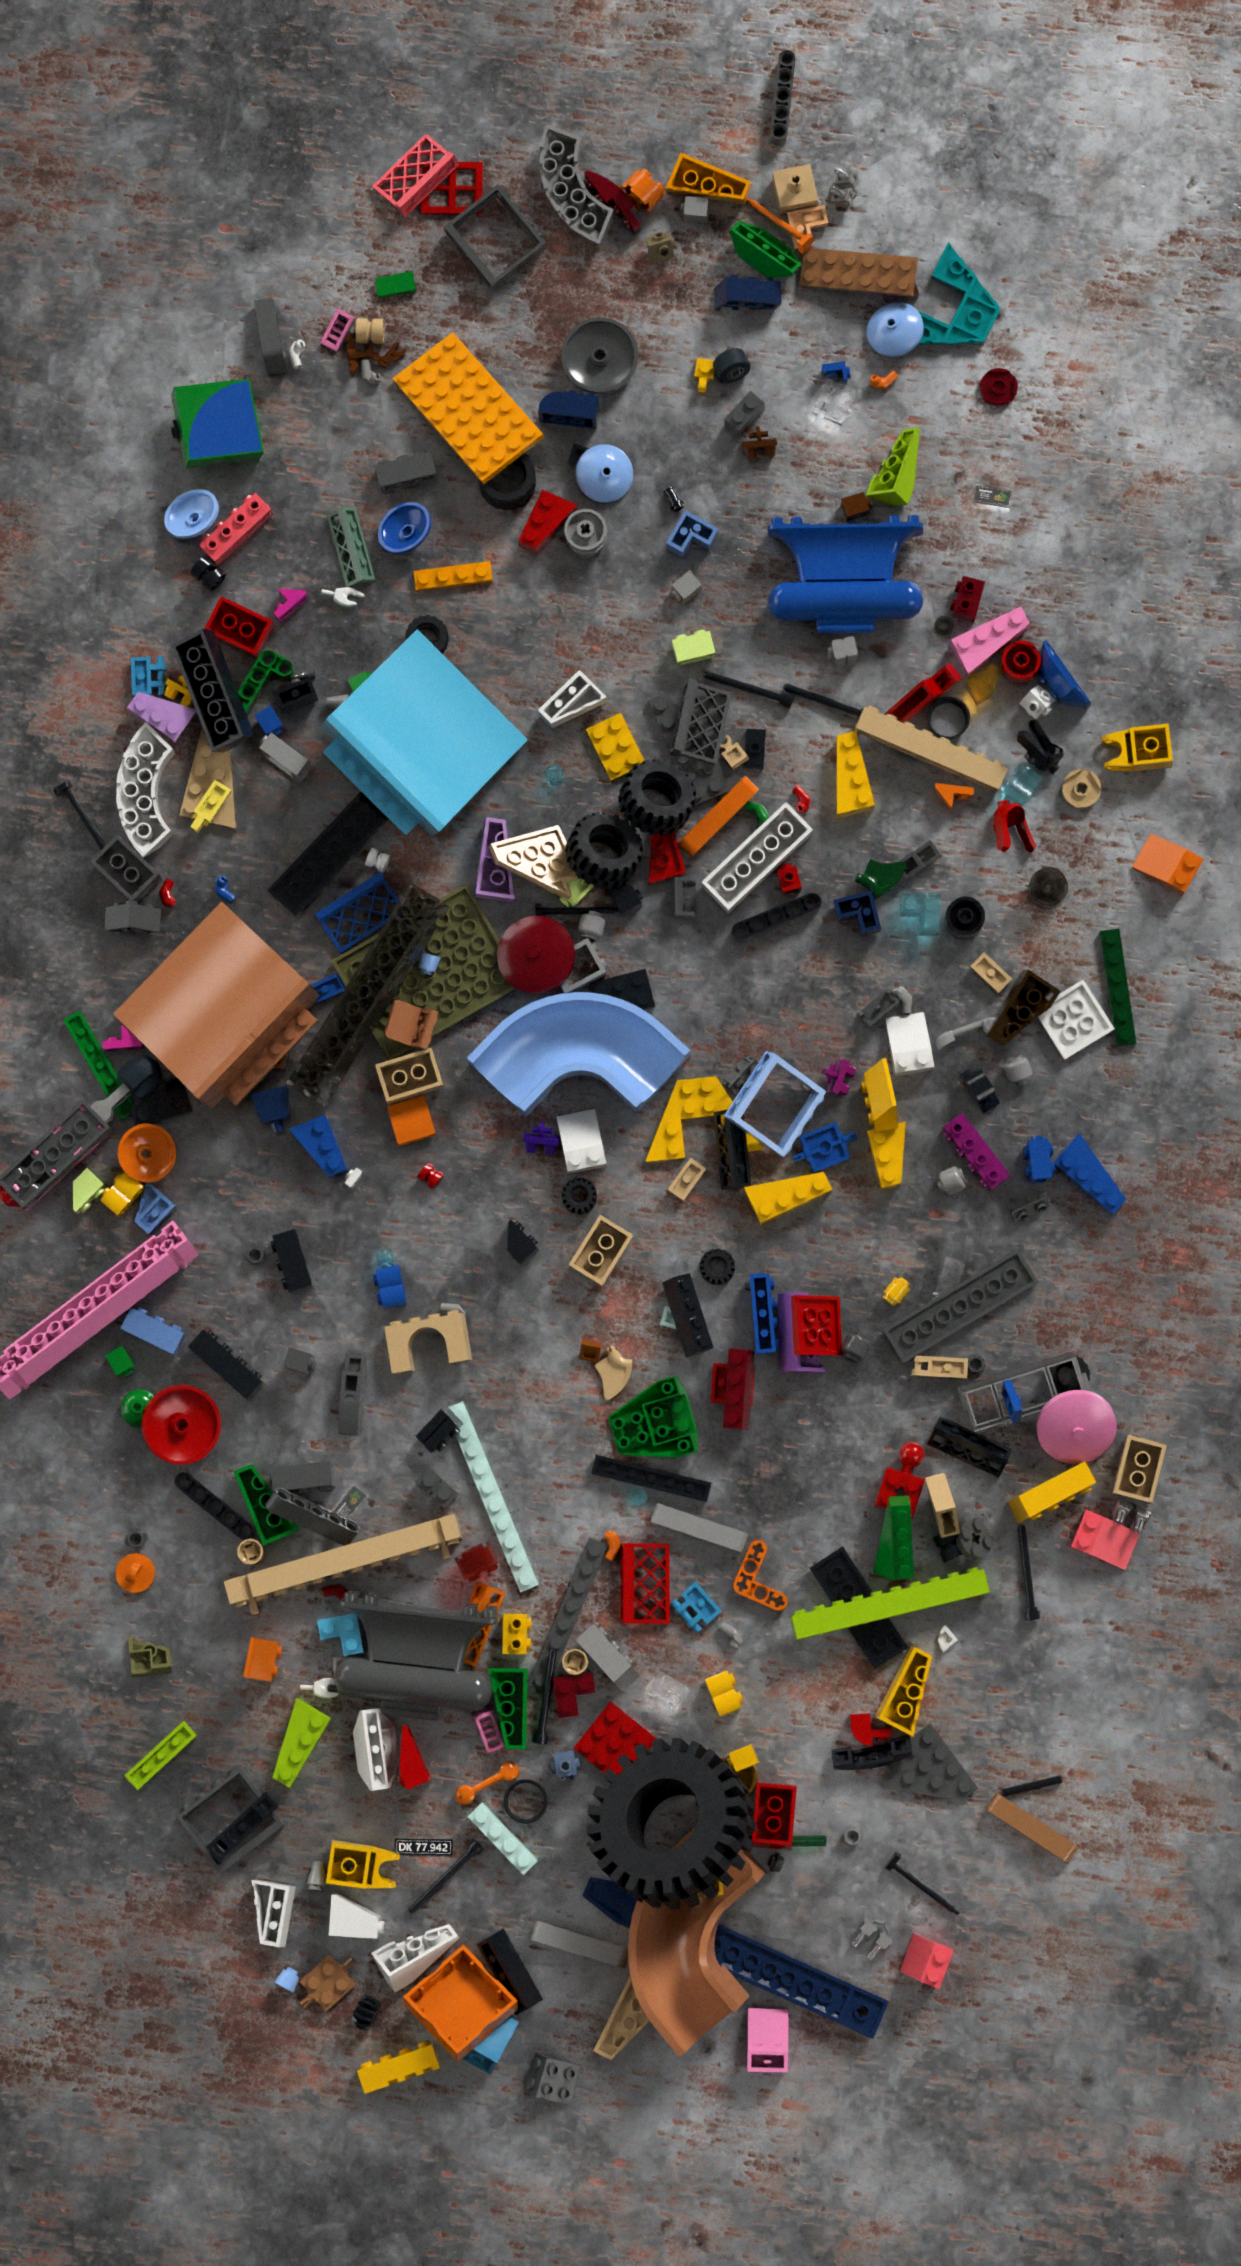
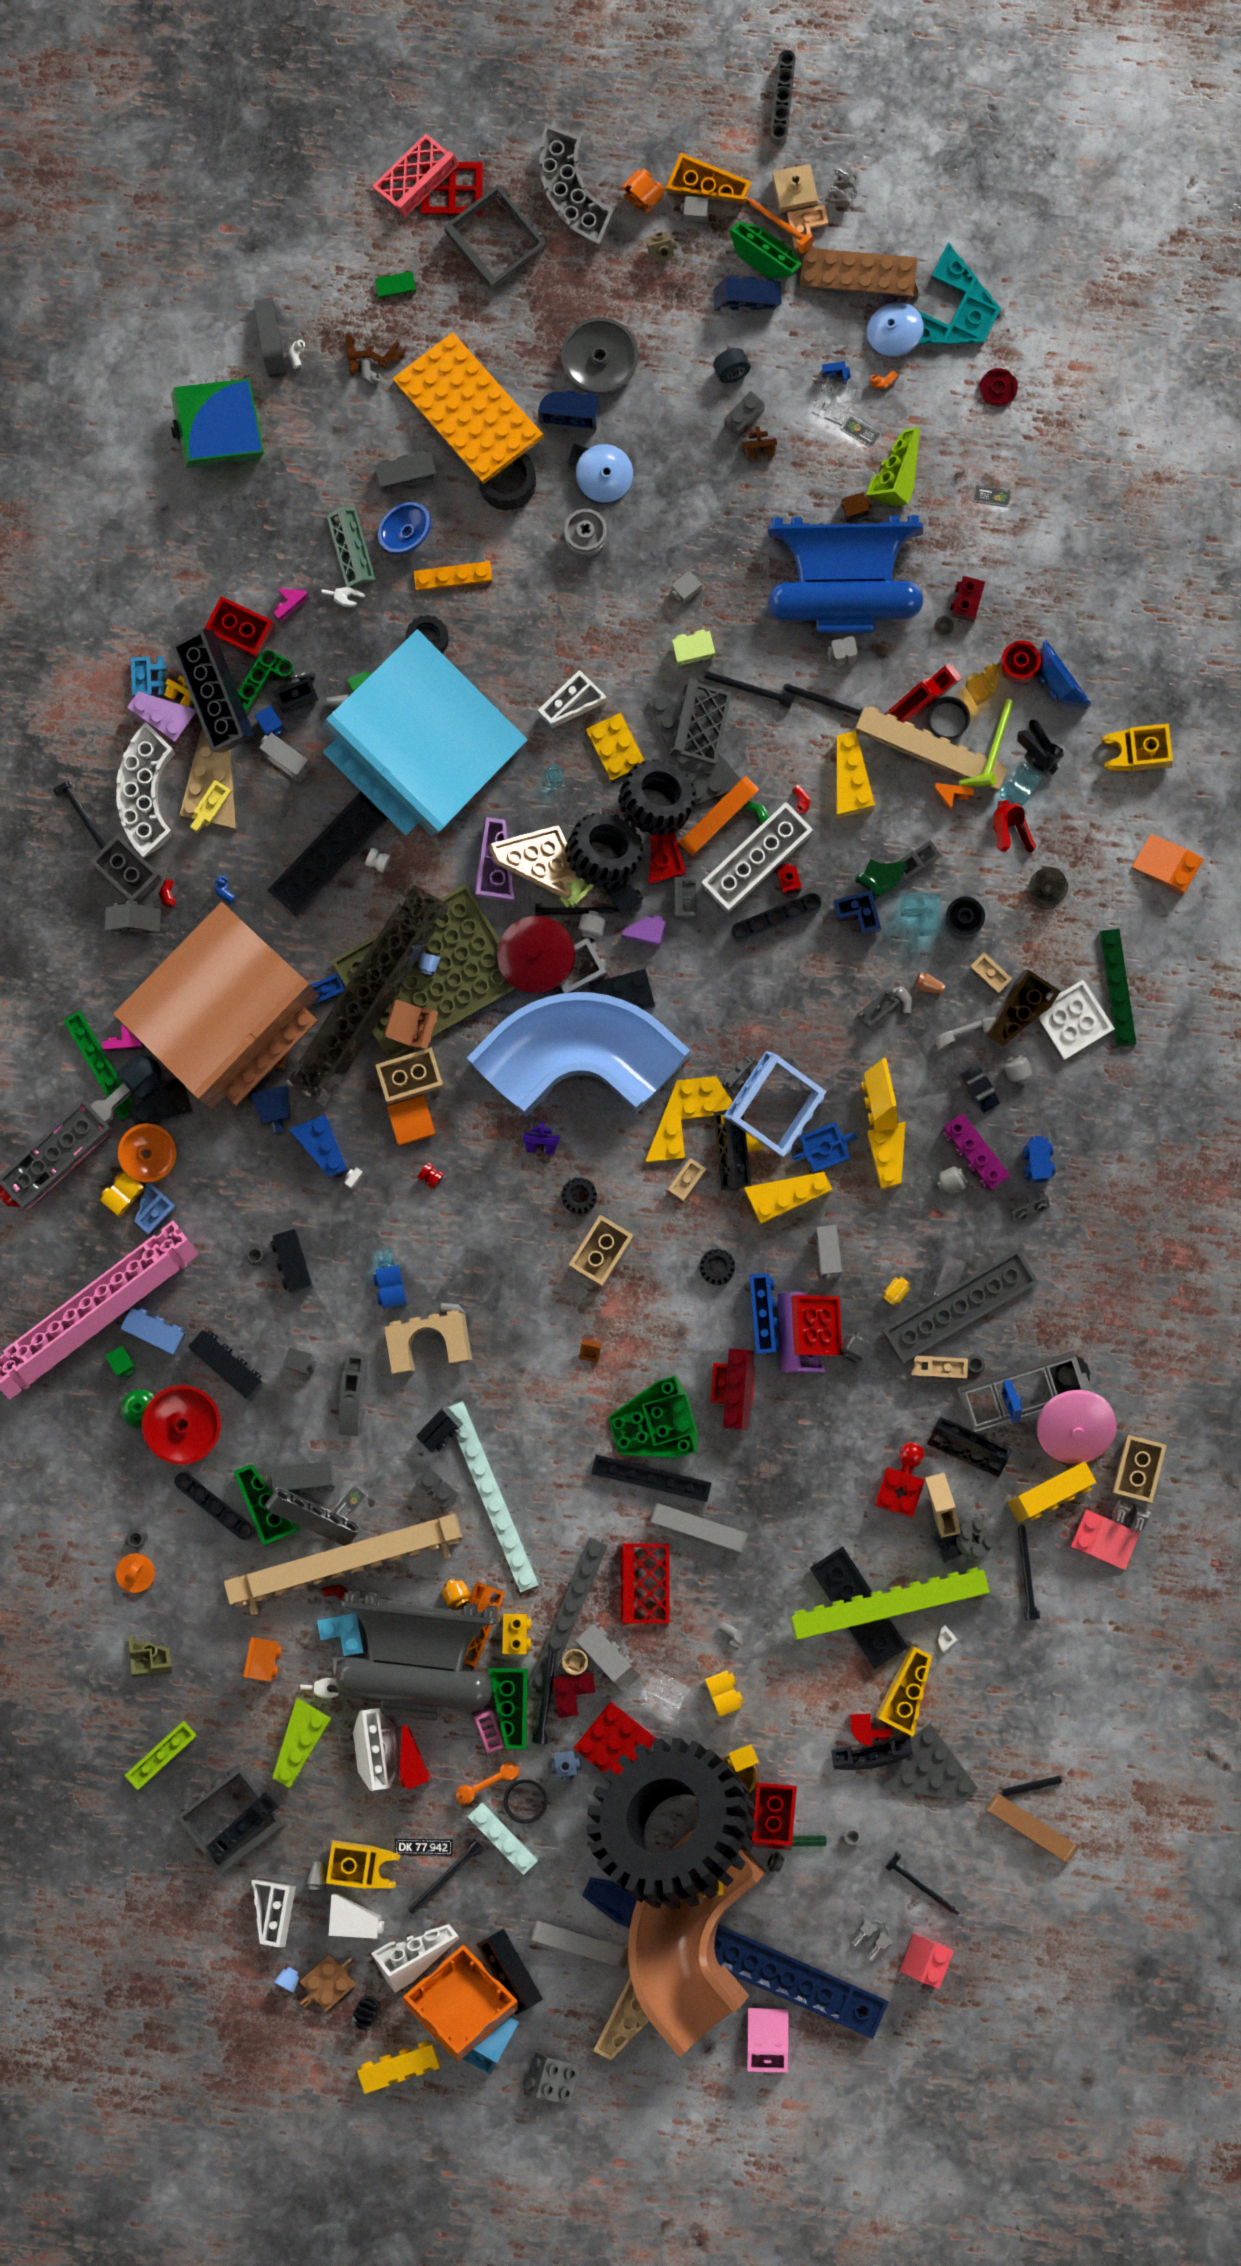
yellowish green slope [73,1168,106,1214] -> none
light blue dish [164,489,219,539] -> none
black wheel [190,555,227,592] -> none
coral brick [199,493,273,566] -> none
tan wheel [237,1539,266,1565] -> none
blue fence [315,871,405,953] -> none
bright pink slope [320,309,356,352] -> none
tan wheel [356,318,385,344] -> none
clear red brick [454,1540,500,1582] -> none
black slope [507,1219,538,1265] -> none
red wedge [518,489,578,554] -> none
white slope [557,1109,607,1174] -> none
dark red slope [583,170,641,235] -> none
tan arm [595,1346,632,1400] -> none
orange arm [604,1531,621,1561] -> none
clear light blue plate [627,1486,647,1506] -> none
light aqua tile [660,1306,677,1330] -> none
black brick [662,1273,714,1358] -> none
black pin [663,486,684,512] -> none
medium blue brick [666,510,719,558] -> none
dark azure plate [670,1581,722,1634] -> none
yellow plate [694,358,715,393] -> none
tan plate [720,734,749,770] -> none
orange beam [733,1540,788,1611] -> none
black plate [744,729,766,769] -> none
magenta hips [821,1059,856,1095] -> none
green wedge [873,1495,914,1580] -> none
white slope [885,1012,934,1076] -> none
bright pink wedge [950,607,1030,679] -> none
white brick [1019,684,1055,719] -> none
blue wedge [1054,1133,1127,1217] -> none
tan plate [1062,769,1101,809] -> none
none -> light orange head [442,1579,471,1610]
none -> medium lavender slope [622,915,666,947]
none -> light grey window [816,1225,842,1281]
none -> clear tile [840,412,883,450]
none -> nougat cone [914,972,945,995]
none -> lime bar [959,699,1014,787]

